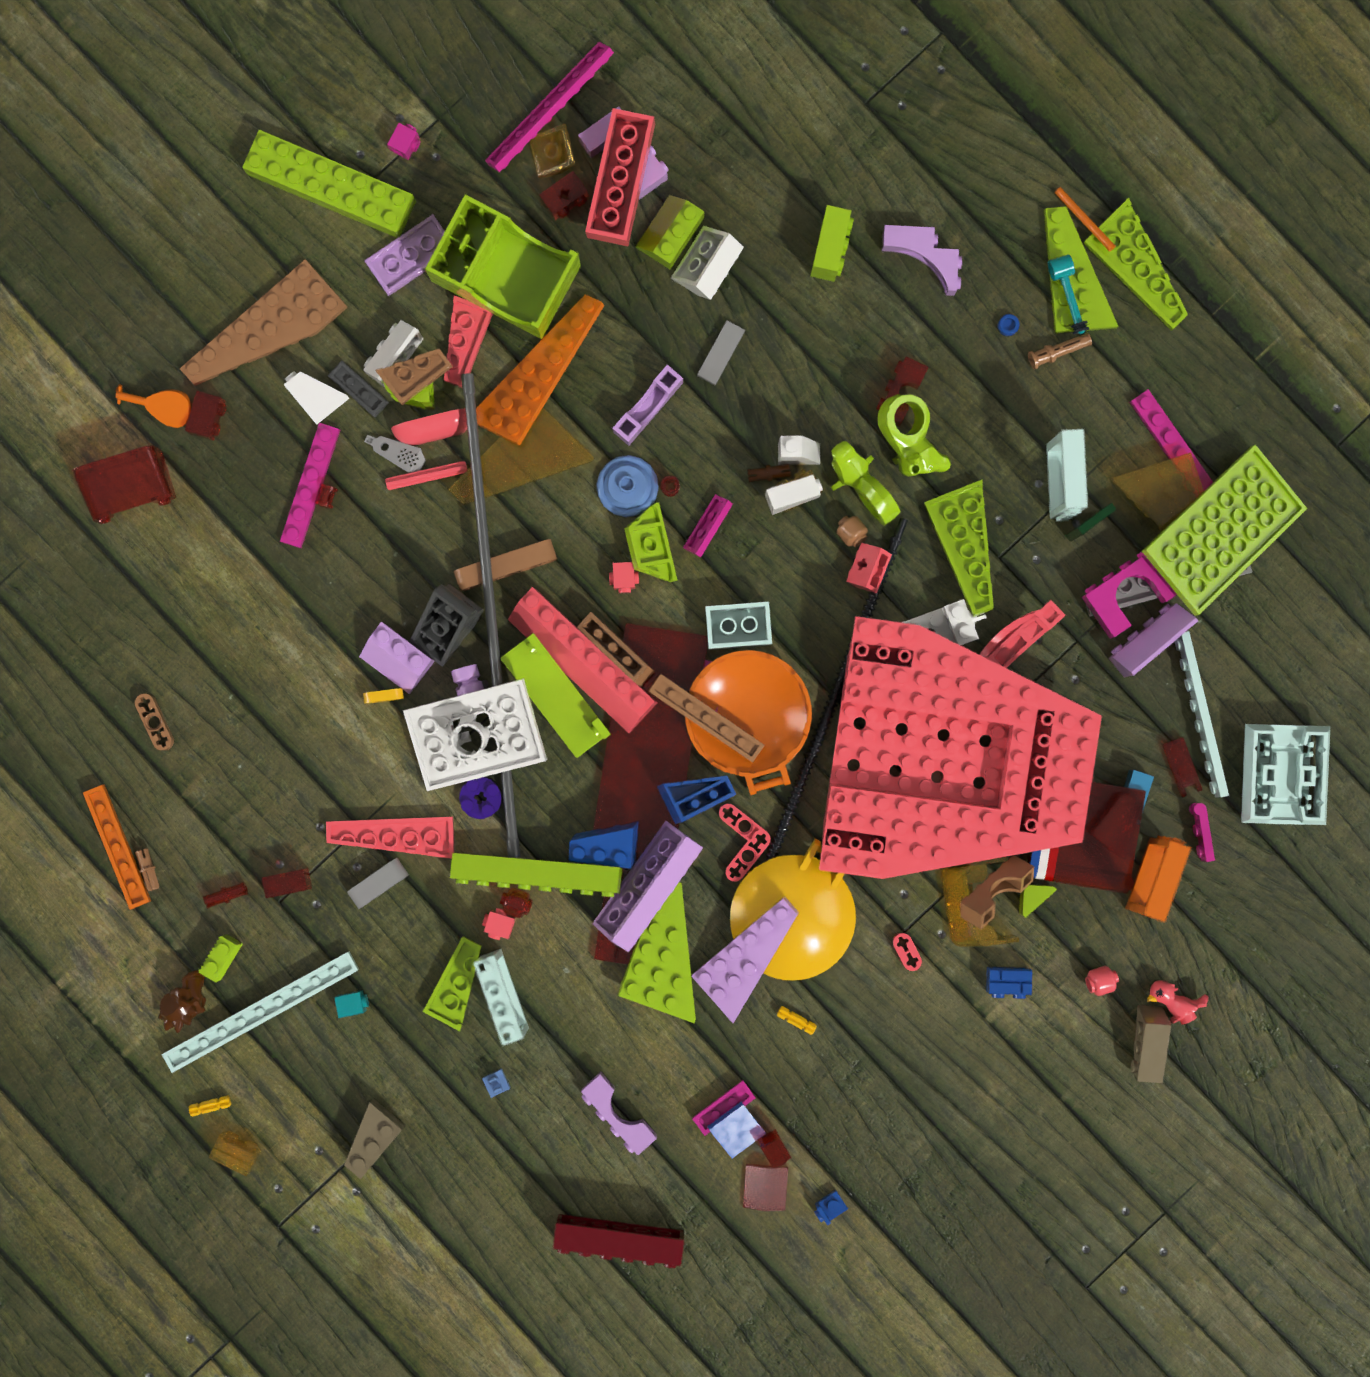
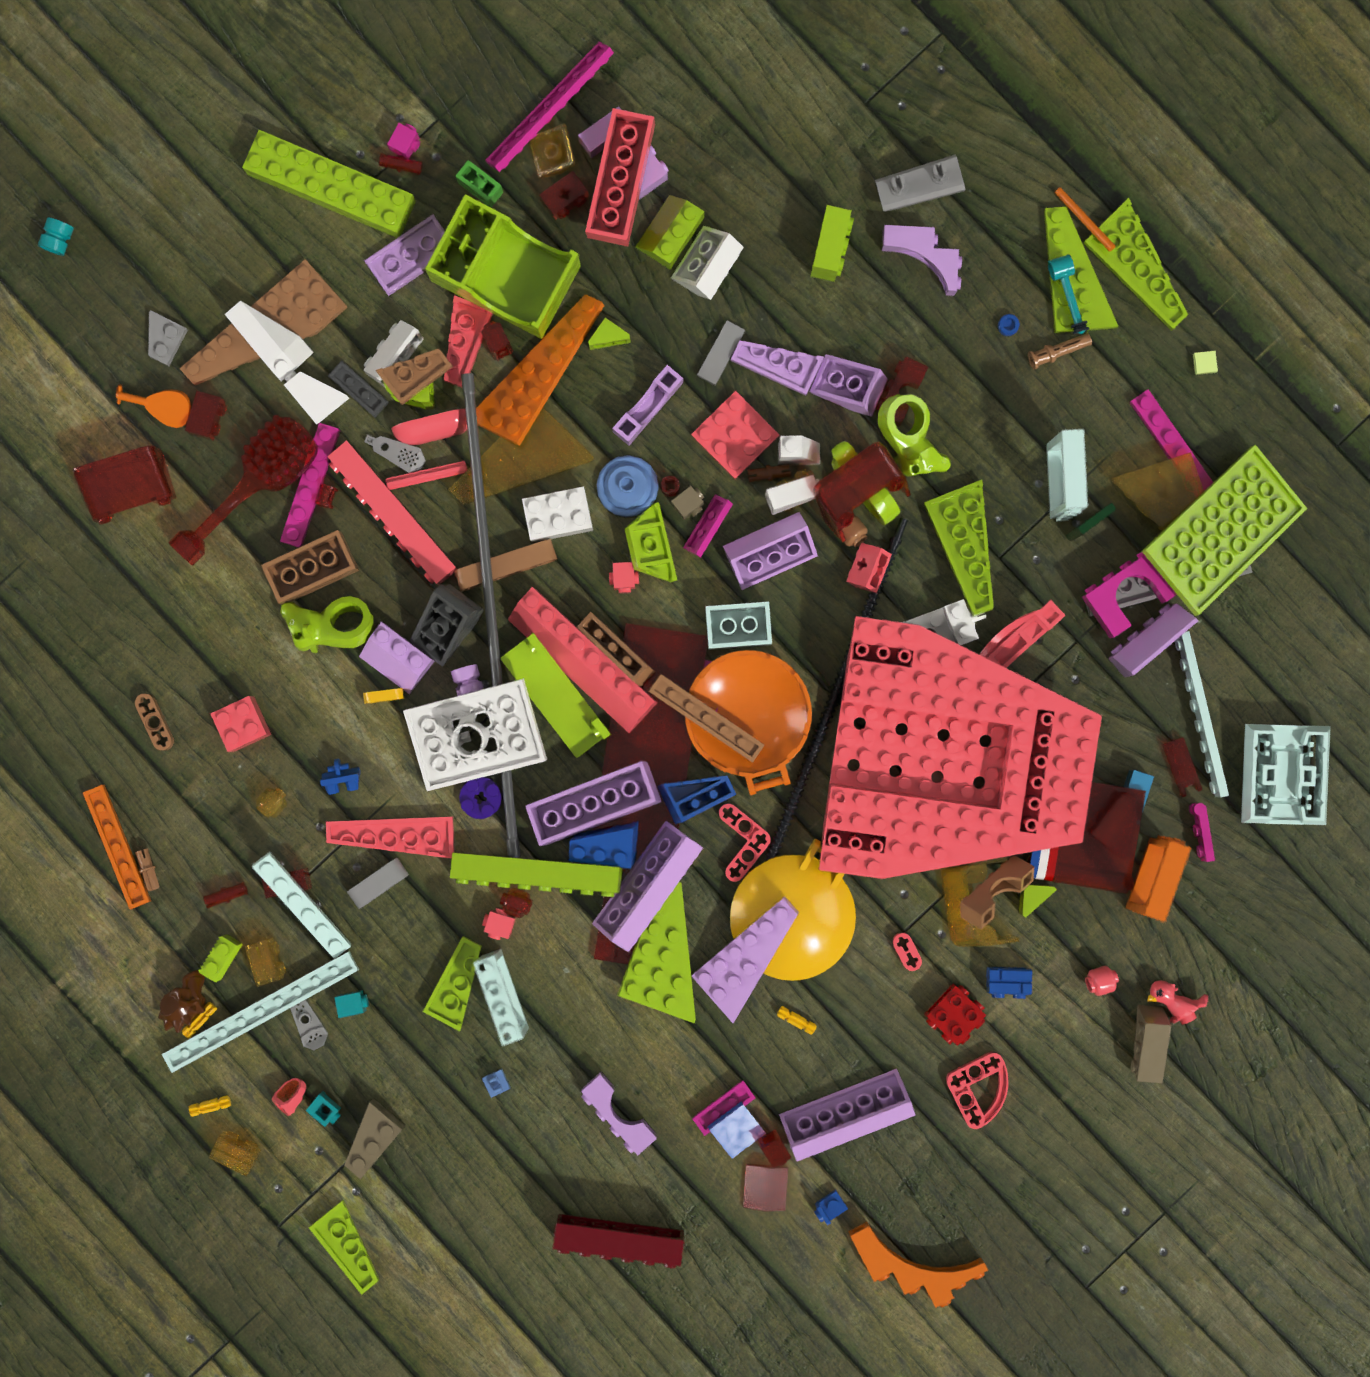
none -> teal wheel [37,217,74,256]
none -> light grey wing [148,310,188,366]
none -> clear red piece [168,415,318,566]
none -> yellow axle [182,1002,217,1039]
none -> coral brick [210,696,271,752]
none -> white wedge [225,301,313,381]
none -> clear yellow brick [245,937,286,987]
none -> light aqua plate [252,852,351,959]
none -> clear yellow head [256,787,287,819]
none -> medium nougat brick [261,530,360,605]
none -> coral rock [271,1078,306,1116]
none -> lime animal [280,596,374,653]
none -> light grey piece [290,999,328,1050]
none -> teal brick [306,1091,341,1127]
none -> lime wing [309,1200,379,1295]
none -> blue hips [320,758,361,795]
none -> coral brick [327,440,457,585]
none -> clear red pin [379,153,423,175]
none -> bright green brick [455,160,503,208]
none -> clear red brick [481,321,513,361]
none -> white brick [522,487,593,543]
none -> lavender brick [525,761,662,846]
none -> lime slope [588,318,631,350]
none -> dark tan brick [671,486,704,520]
none -> coral plate [691,391,780,479]
none -> lavender slope [723,512,818,590]
none -> lavender wing [731,340,824,396]
none -> lavender slope [779,1069,915,1161]
none -> lavender slope [810,354,888,417]
none -> clear red windscreen [813,442,911,542]
none -> orange arch [848,1222,988,1308]
none -> light grey piece [875,154,965,212]
none -> red brick [924,984,986,1046]
none -> coral beam [946,1052,1008,1129]
none -> yellowish green tile [1193,351,1218,375]

